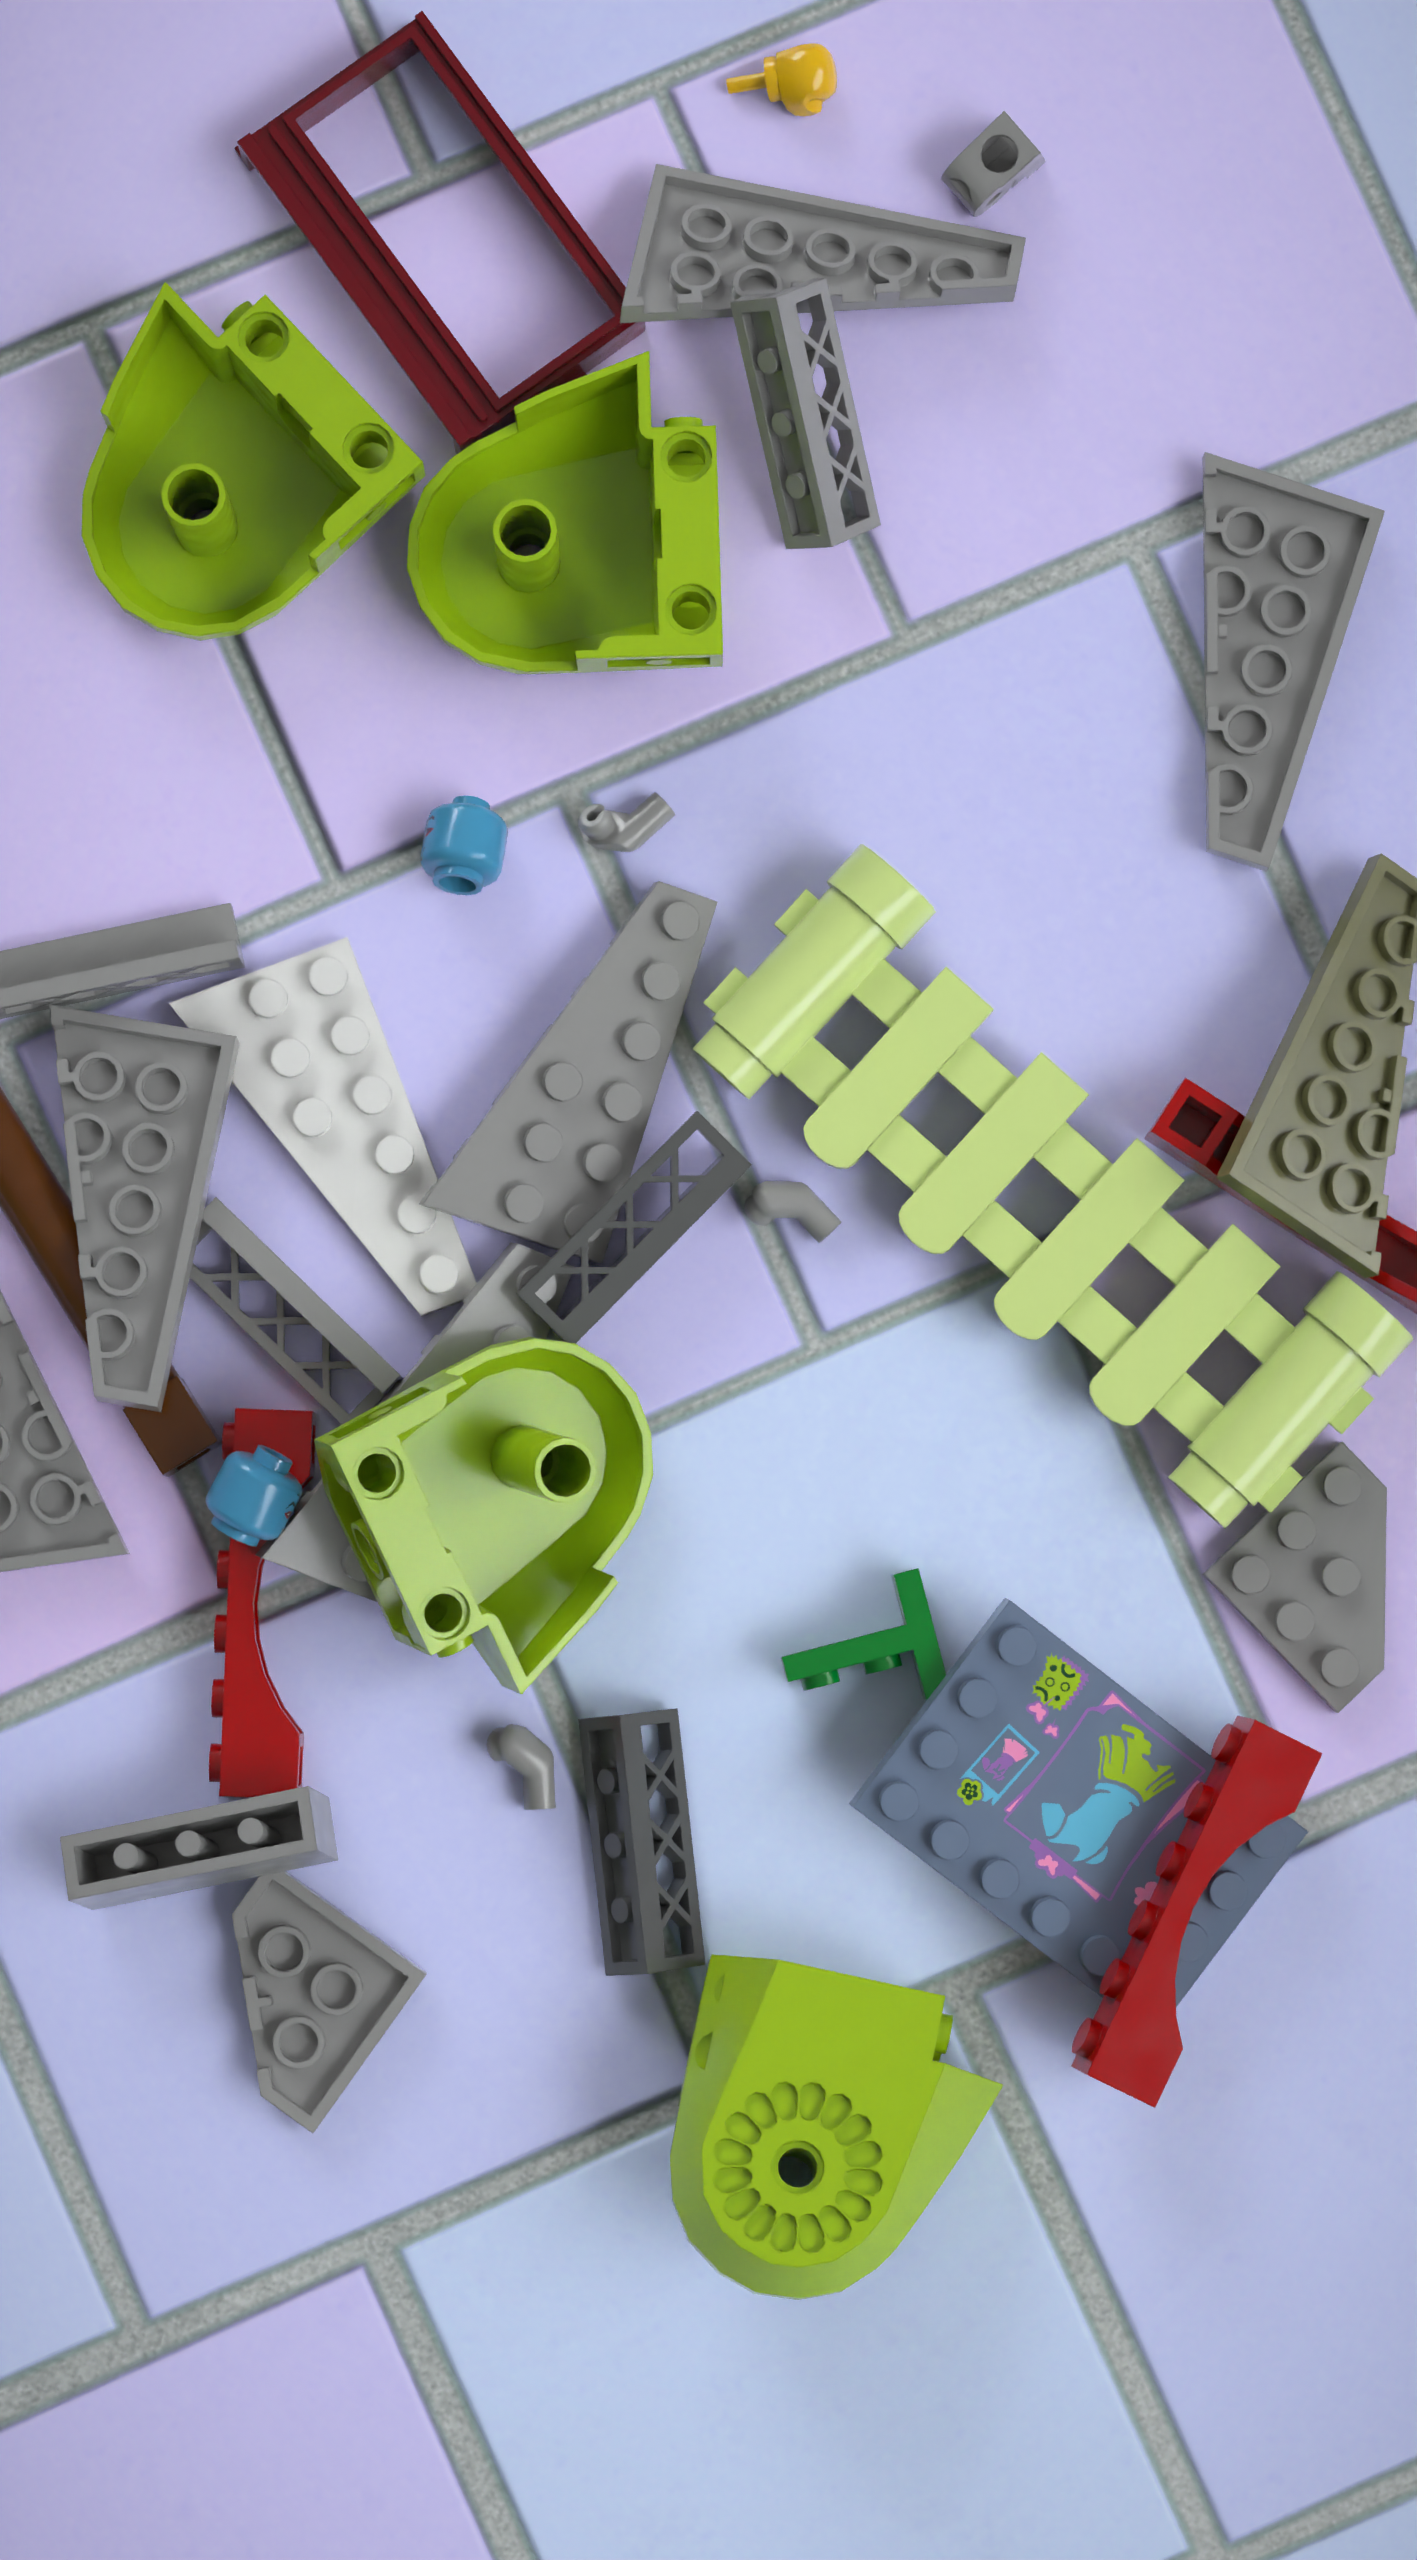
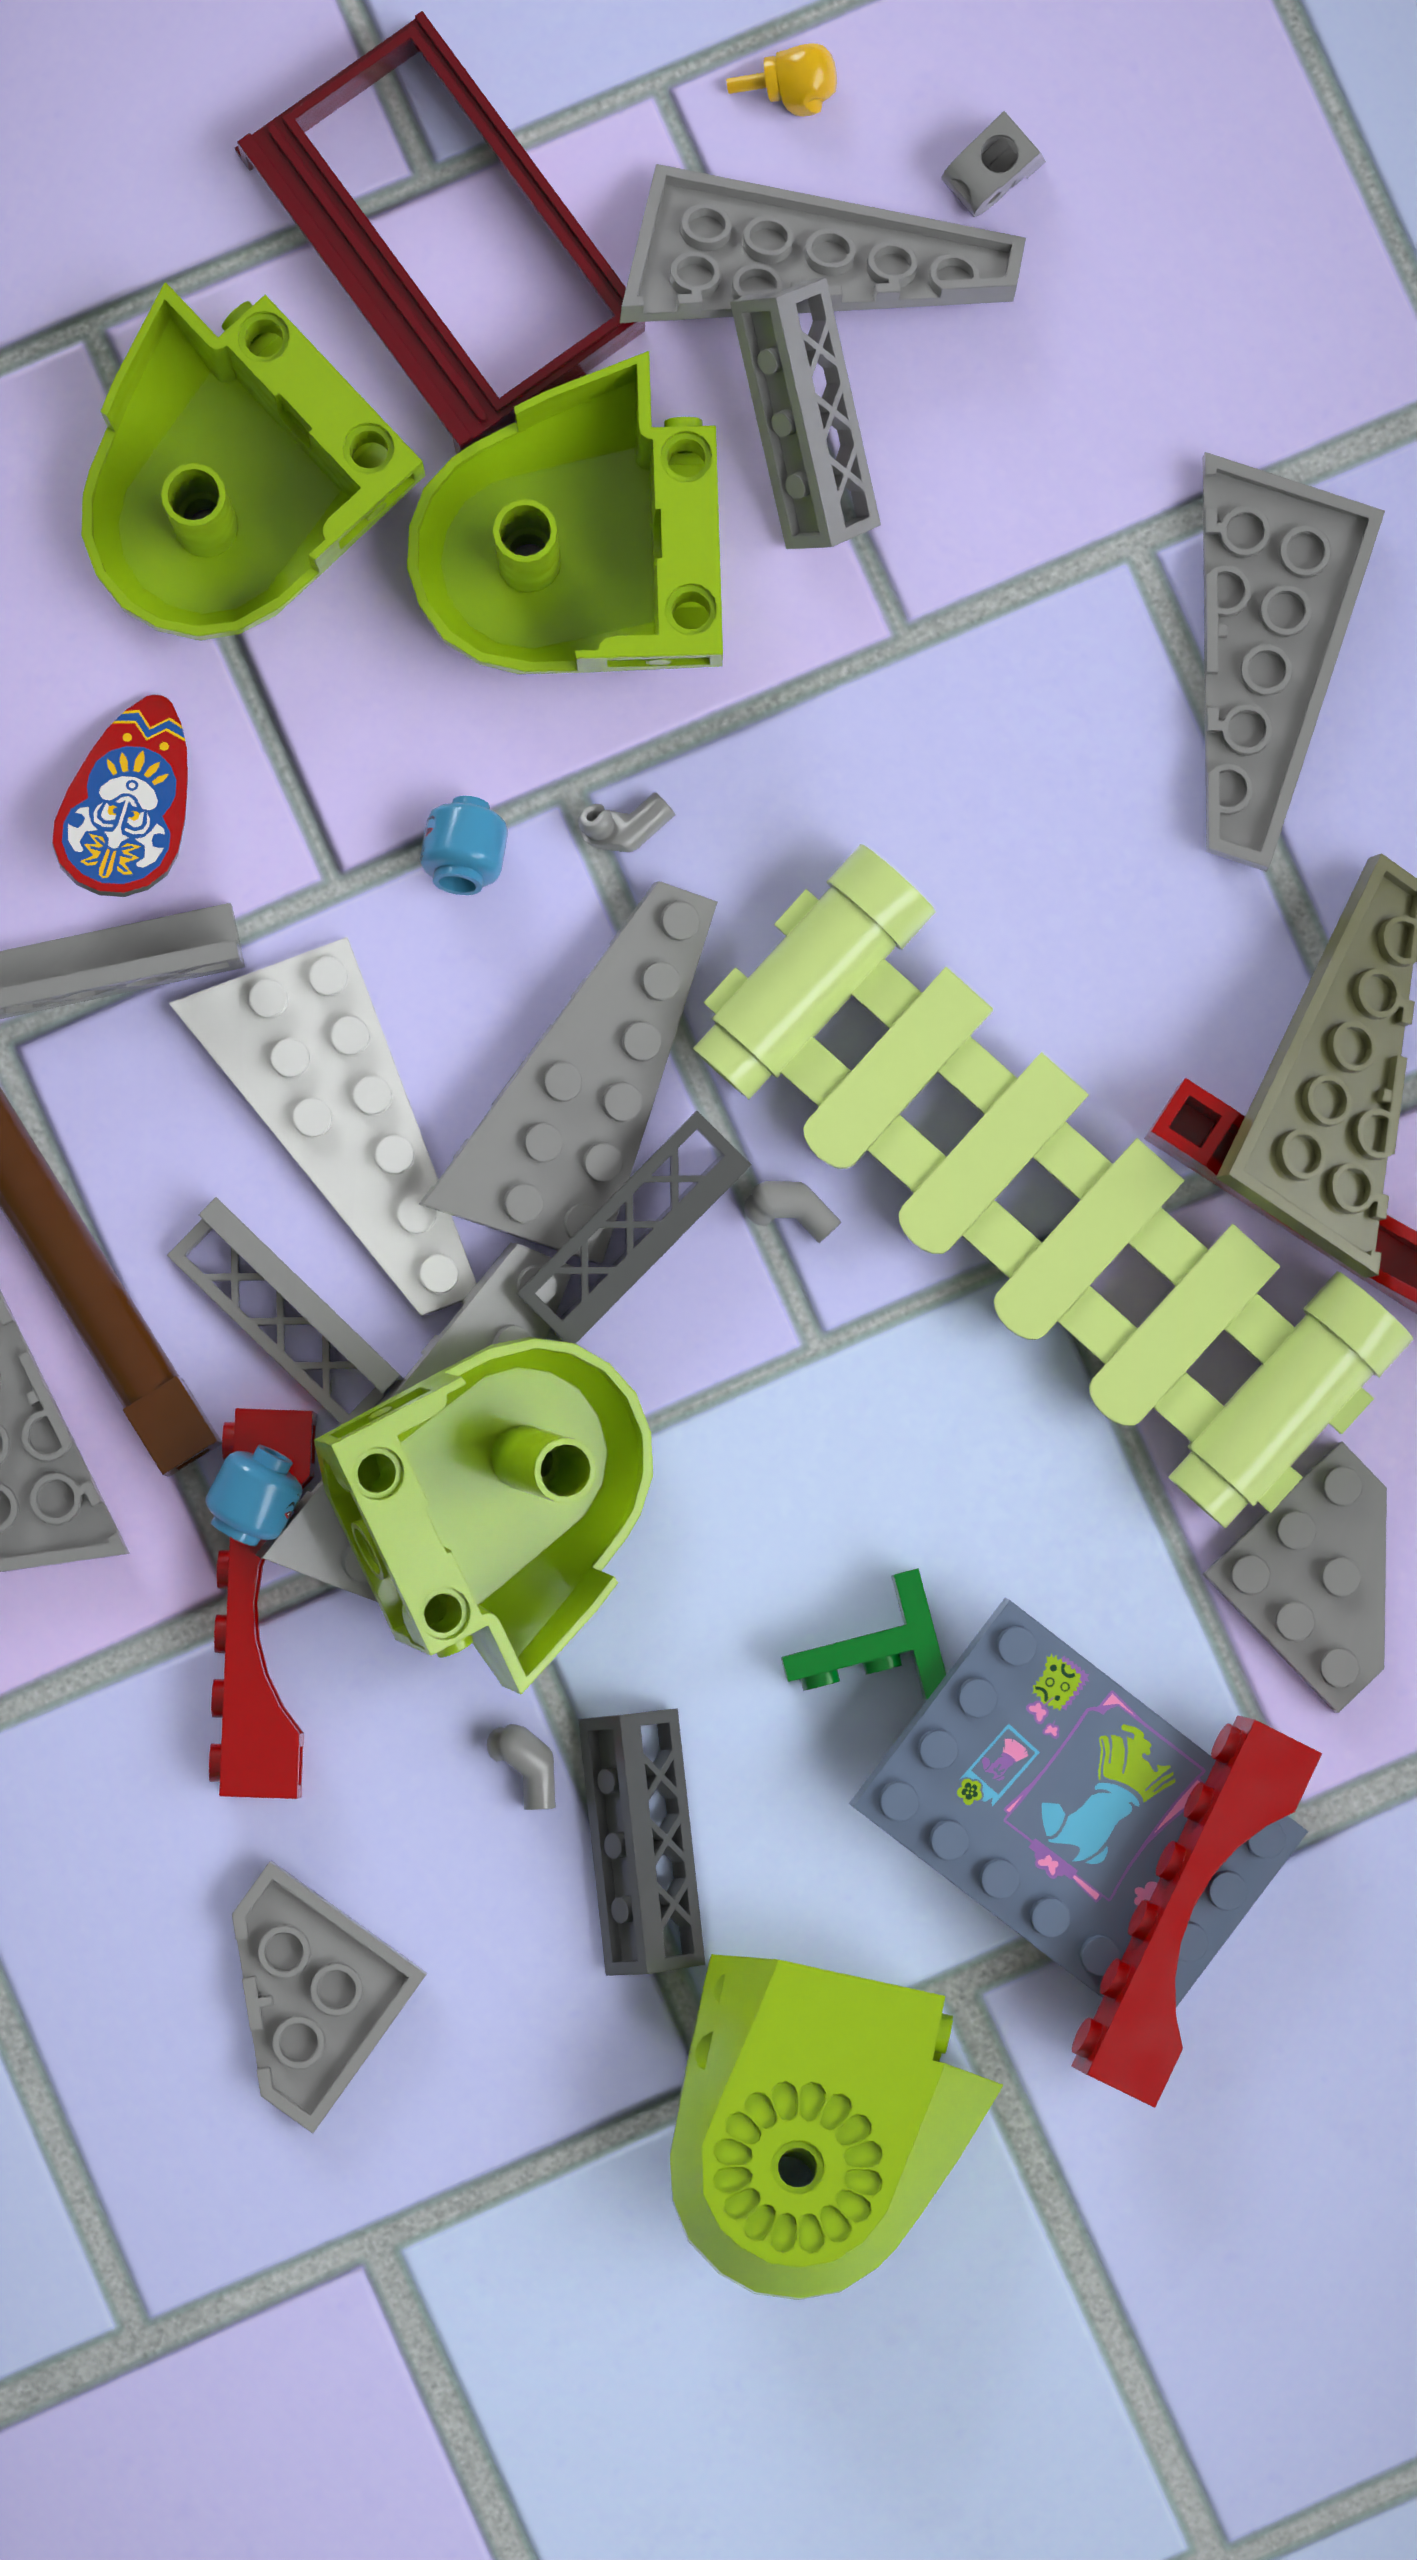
light grey wing [49,1005,240,1412] -> none
light grey brick [60,1786,338,1910] -> none
none -> shield [52,694,188,897]

